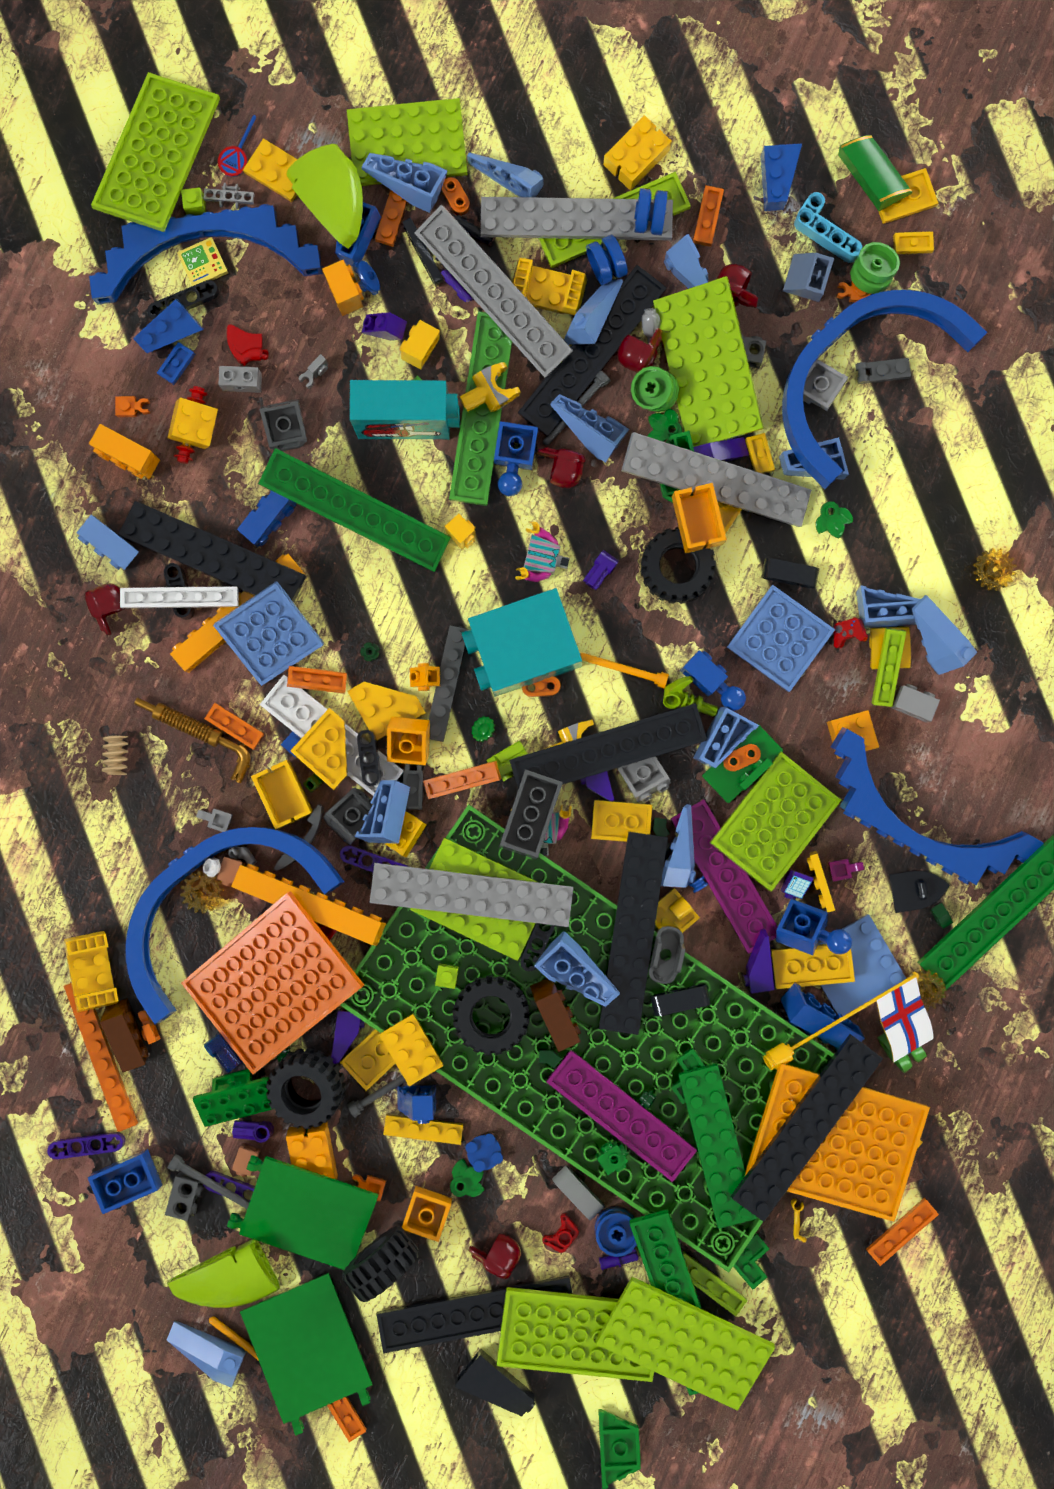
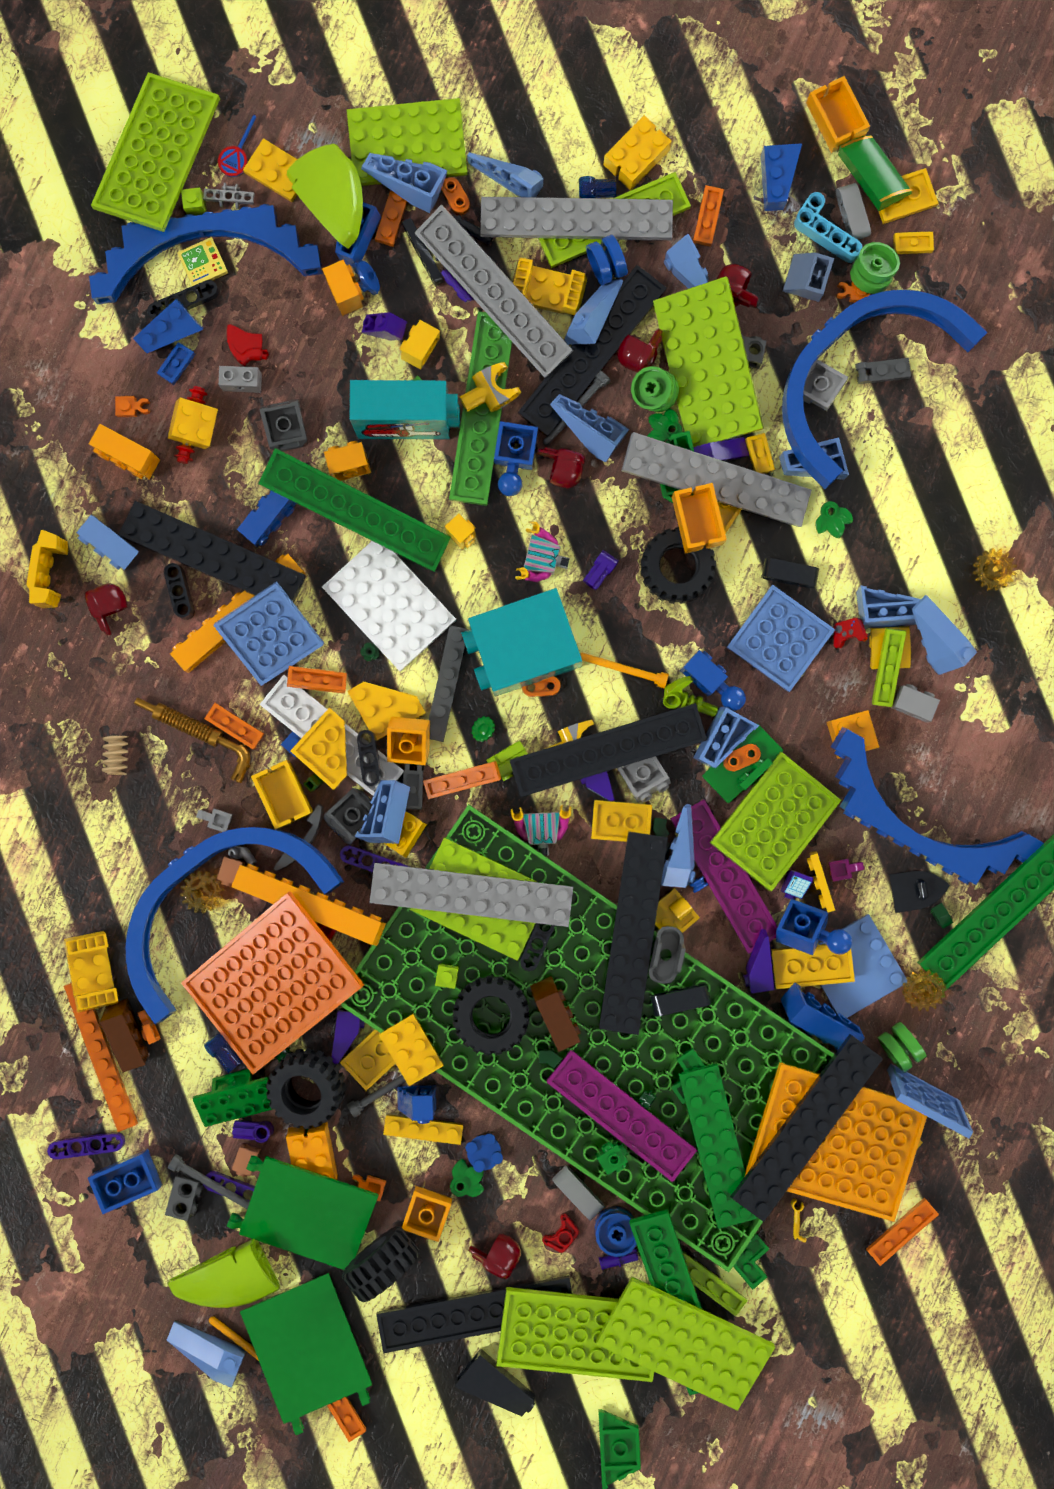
white plate [120,587,239,608] -> none
white plate [203,858,221,877] -> none
light grey plate [299,354,328,389] -> none
light orange brick [410,663,440,691] -> none
dark grey brick [499,770,563,860] -> none
medium blue wedge [534,931,620,1007] -> none
blue wheel [634,188,668,236] -> none
light grey plant [642,308,660,344] -> none
flag [763,972,933,1070] -> none
none -> yellow plate [26,530,68,608]
none -> white plate [322,541,456,672]
none -> light orange brick [324,441,371,481]
none -> clear blue piece [578,176,616,199]
none -> light orange piece [806,76,870,153]
none -> light grey beam [836,183,871,240]
none -> medium blue plate [887,1064,973,1139]

